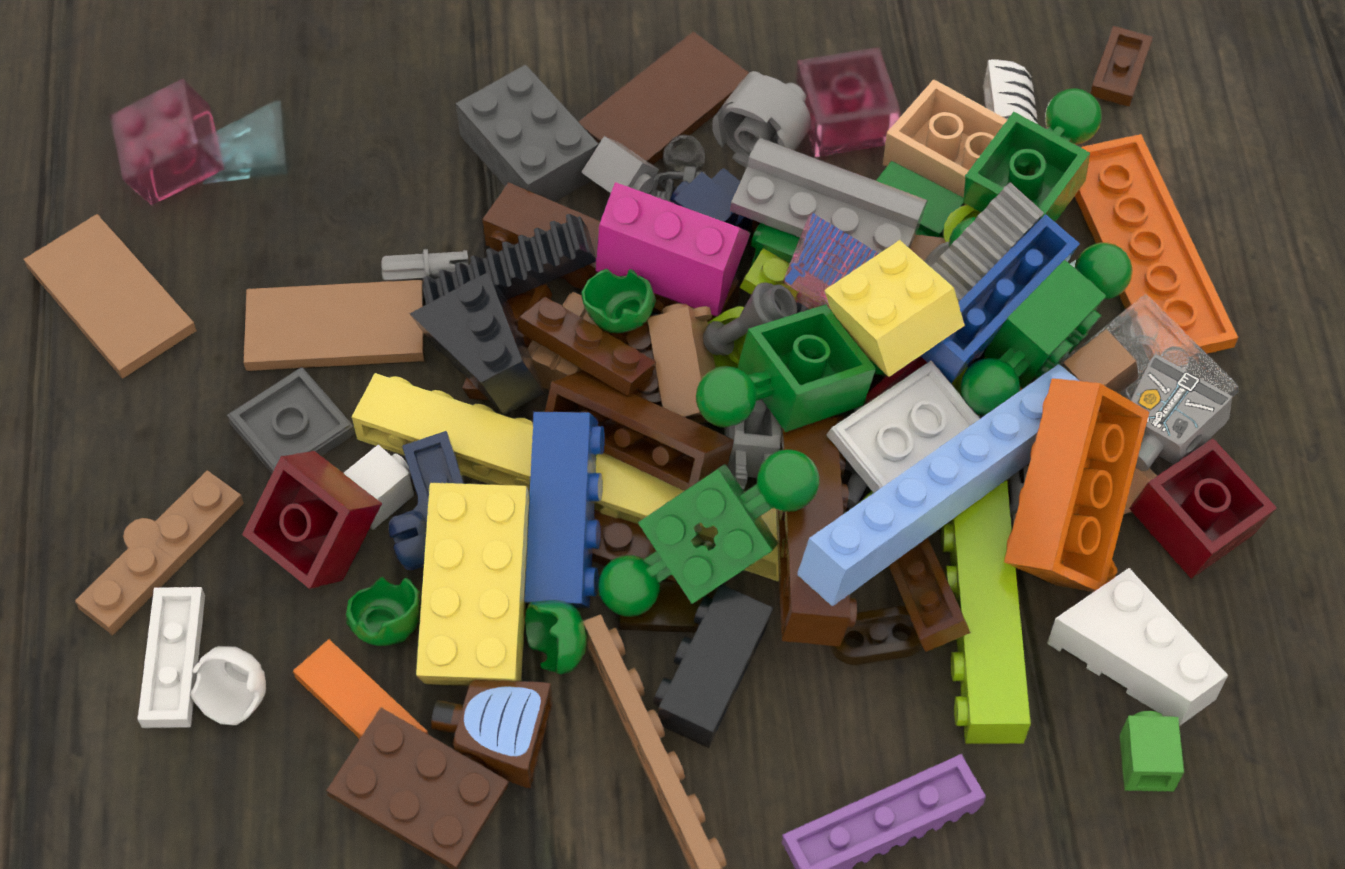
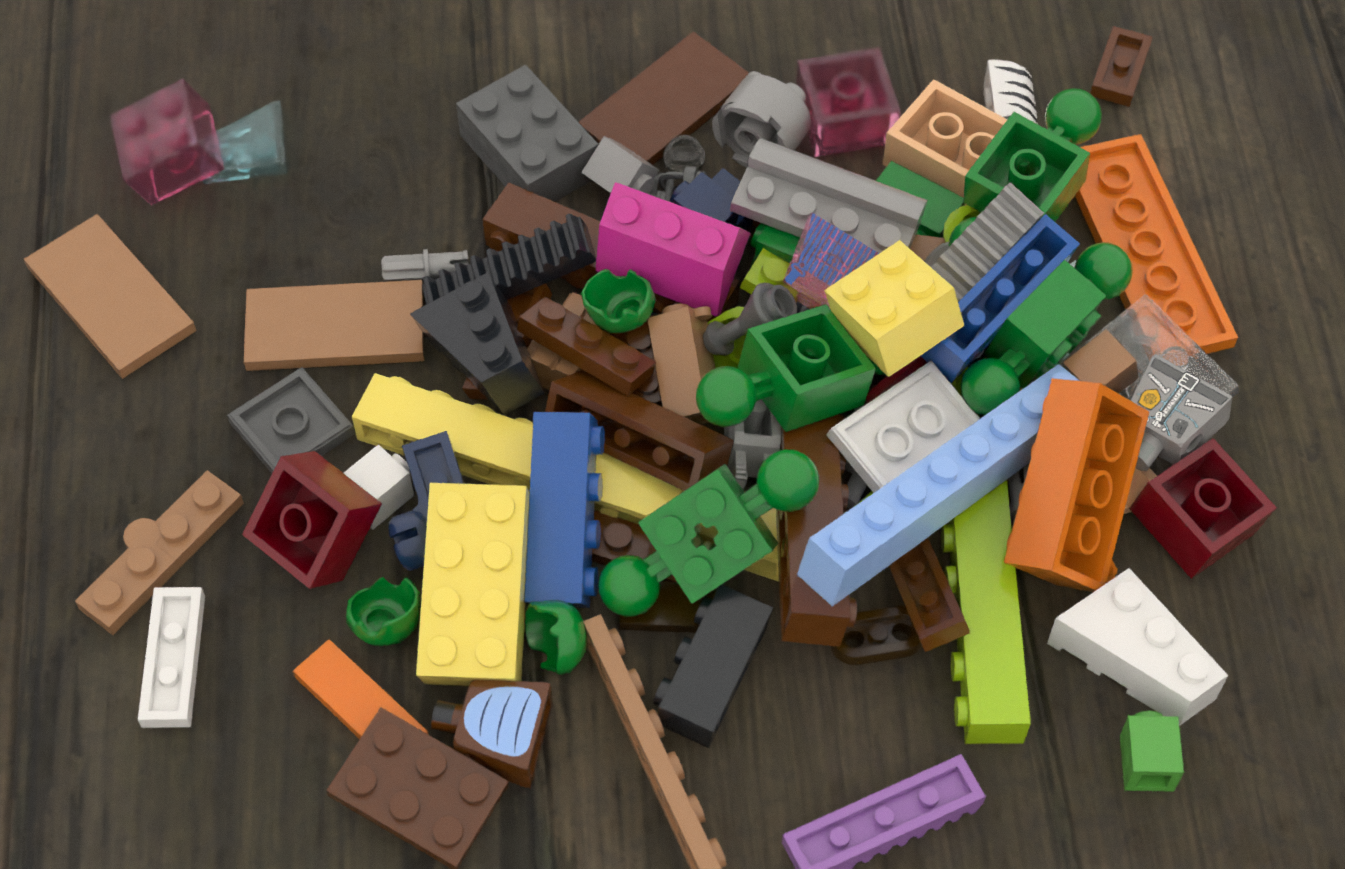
white hair [191,646,266,725] -> none

